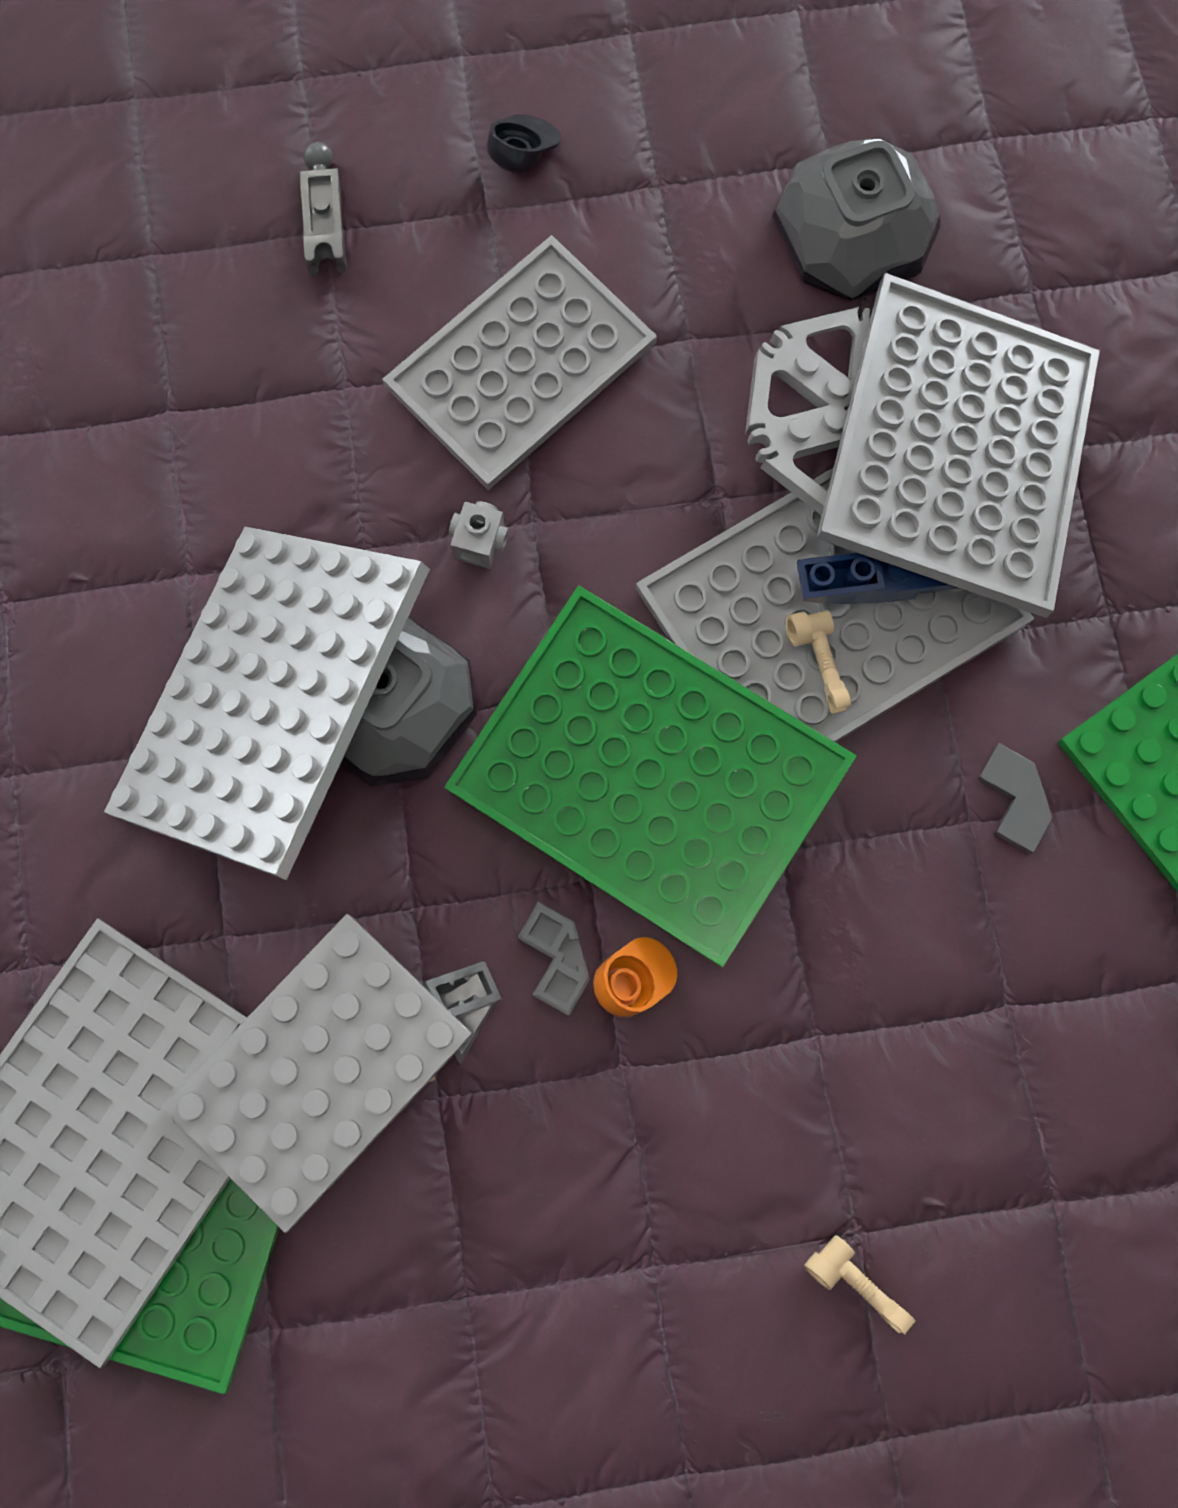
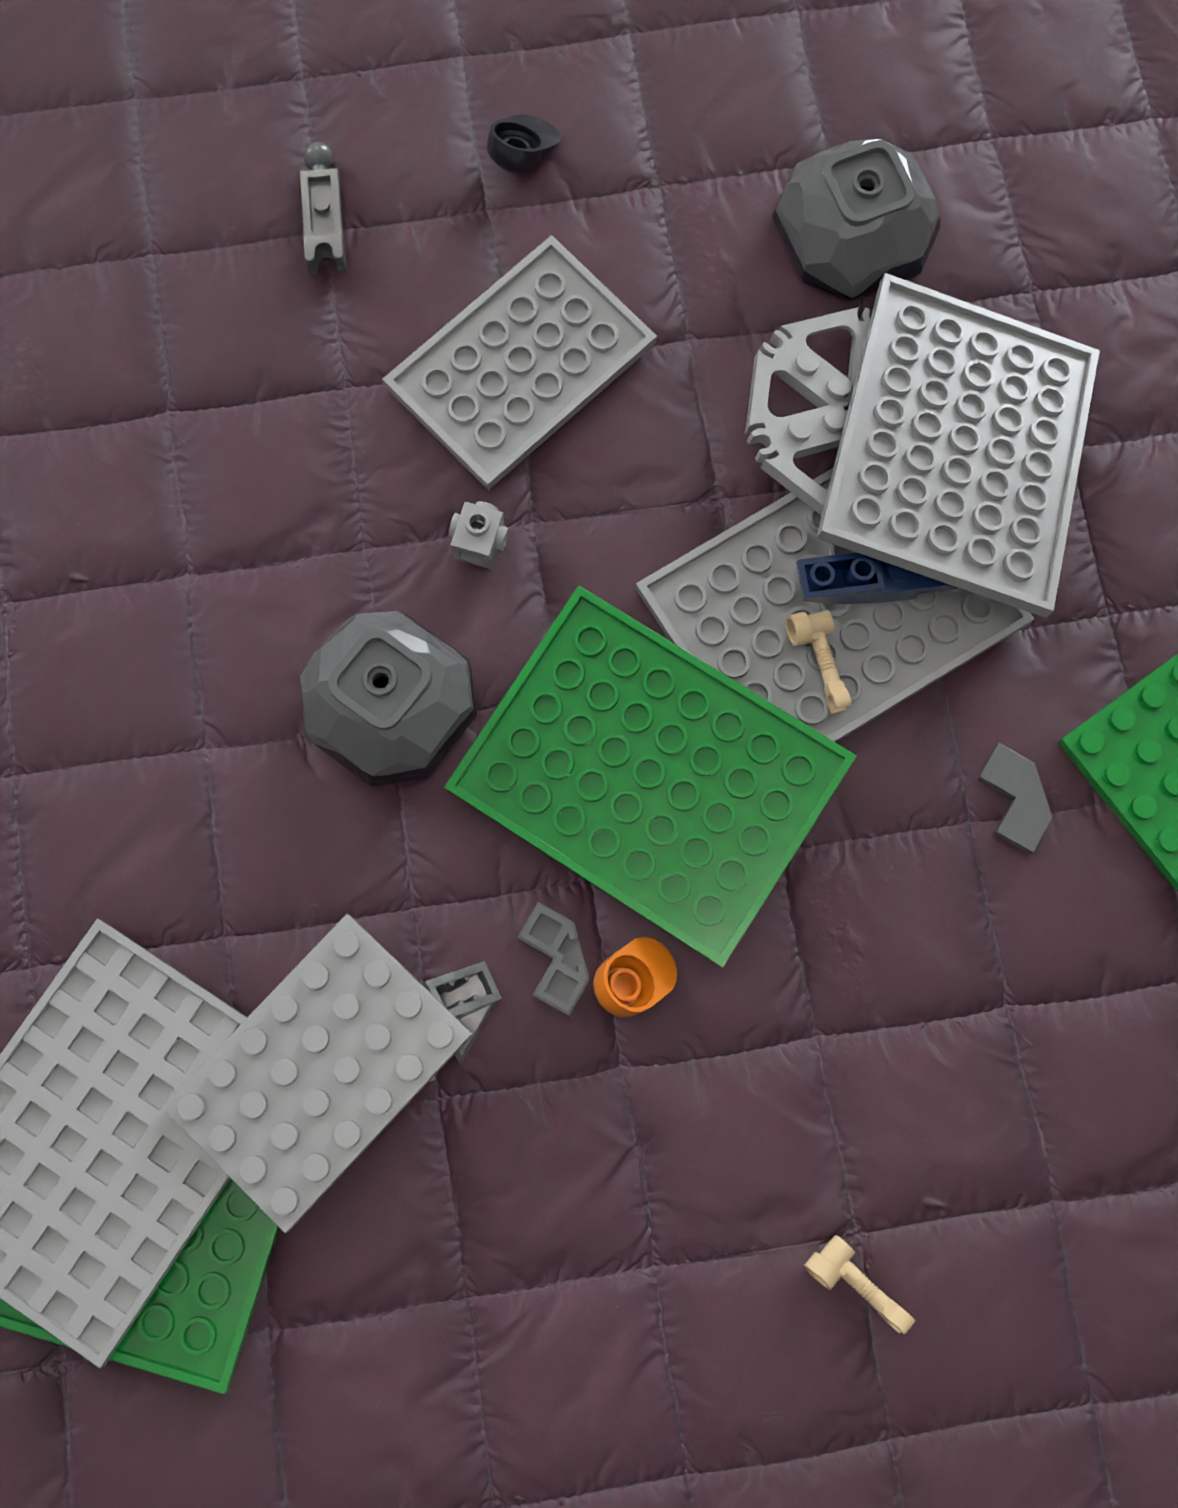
plate [104,527,430,880] -> none

